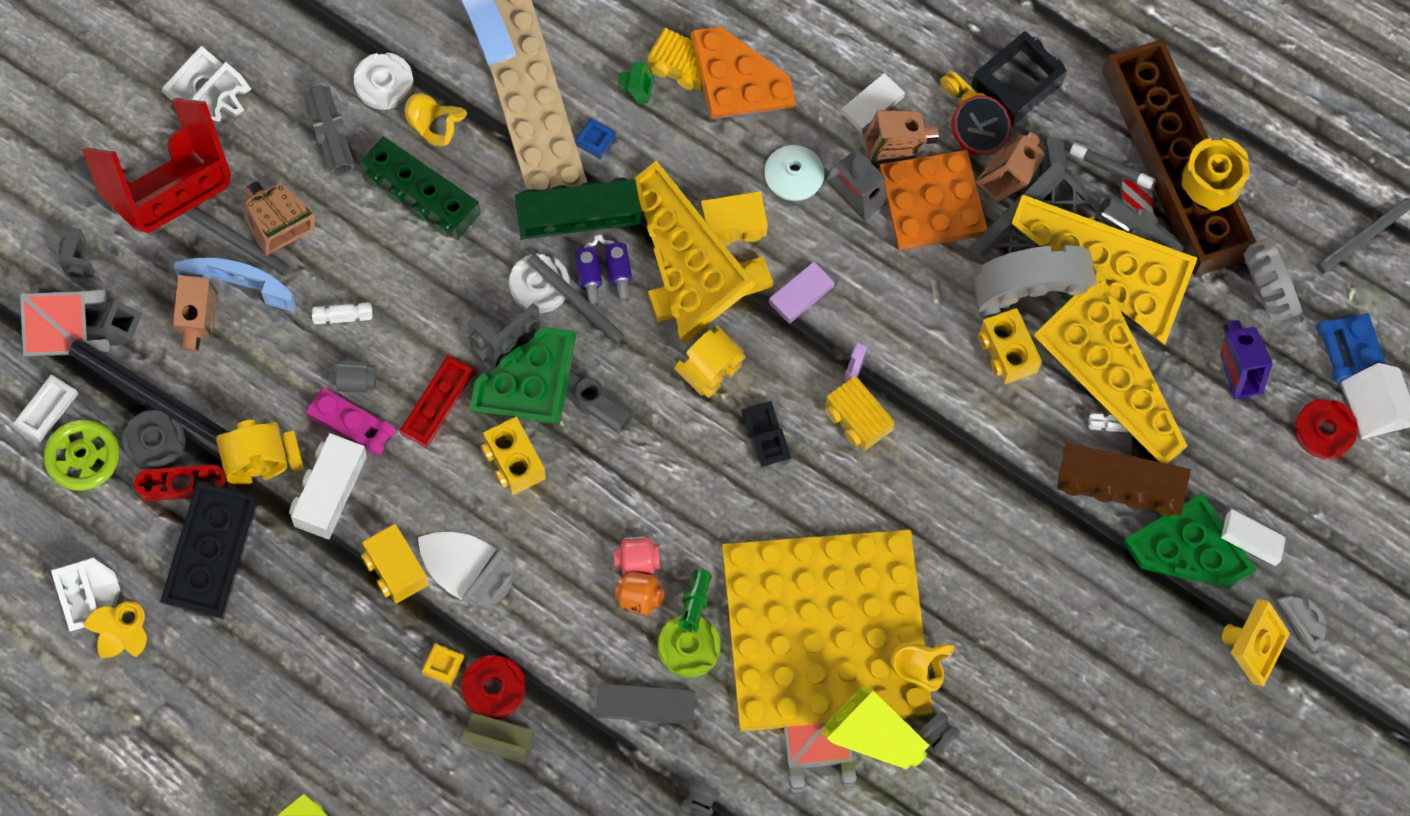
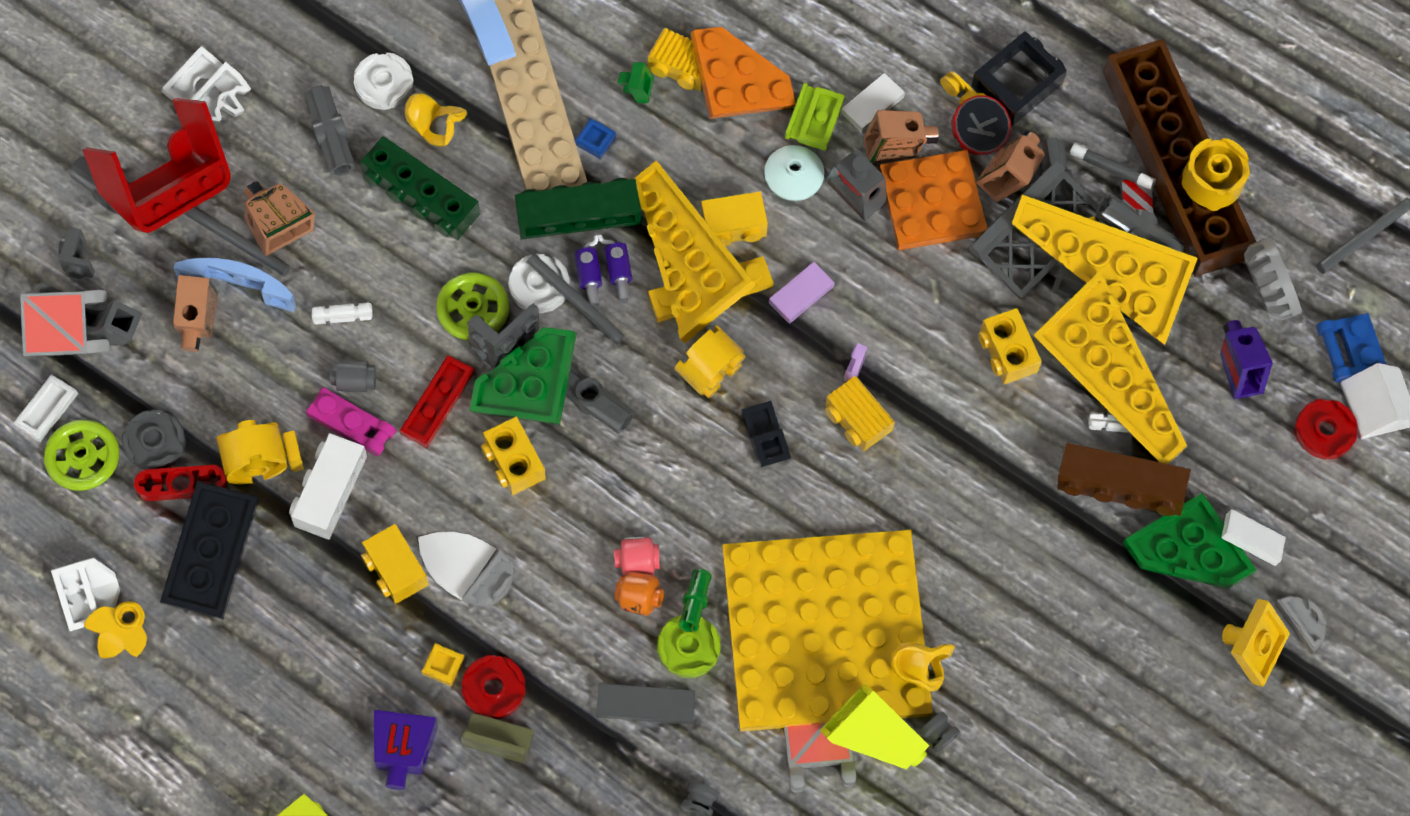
black axle [68,339,229,446] -> none
light grey brick [973,245,1097,319] -> none
none -> dark purple torso [374,710,438,790]
none -> lime plate [436,272,510,341]
none -> lime plate [785,83,845,151]

